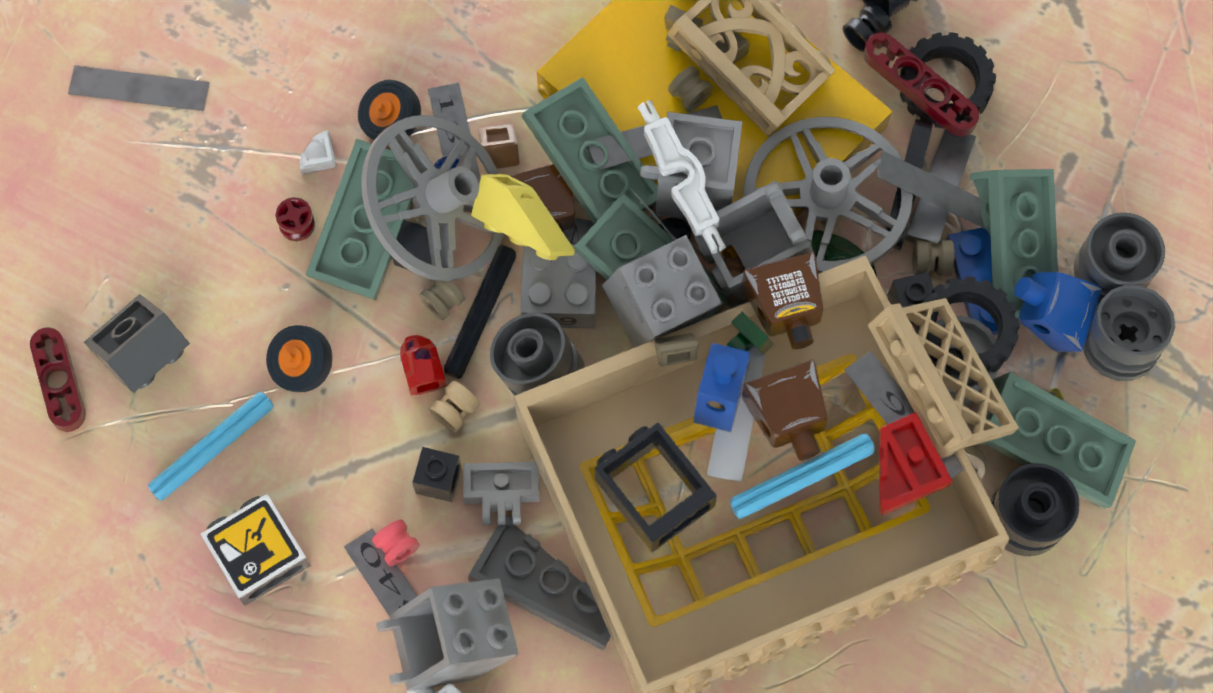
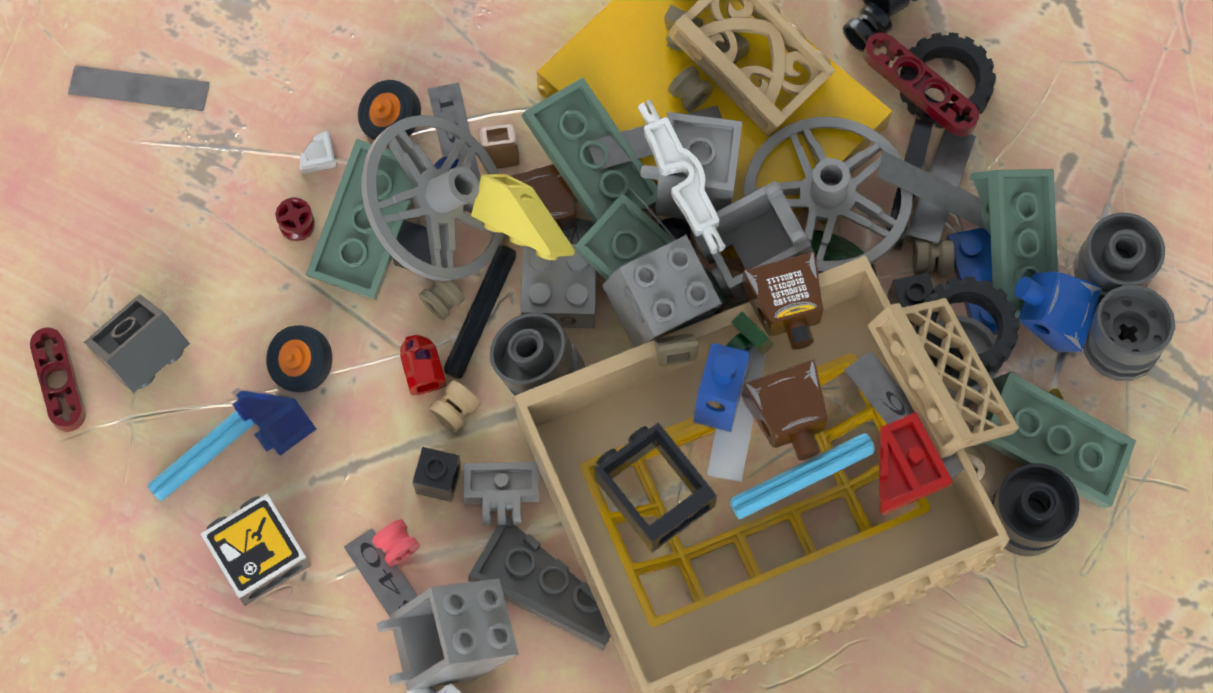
none -> clear blue slope [231,388,317,456]

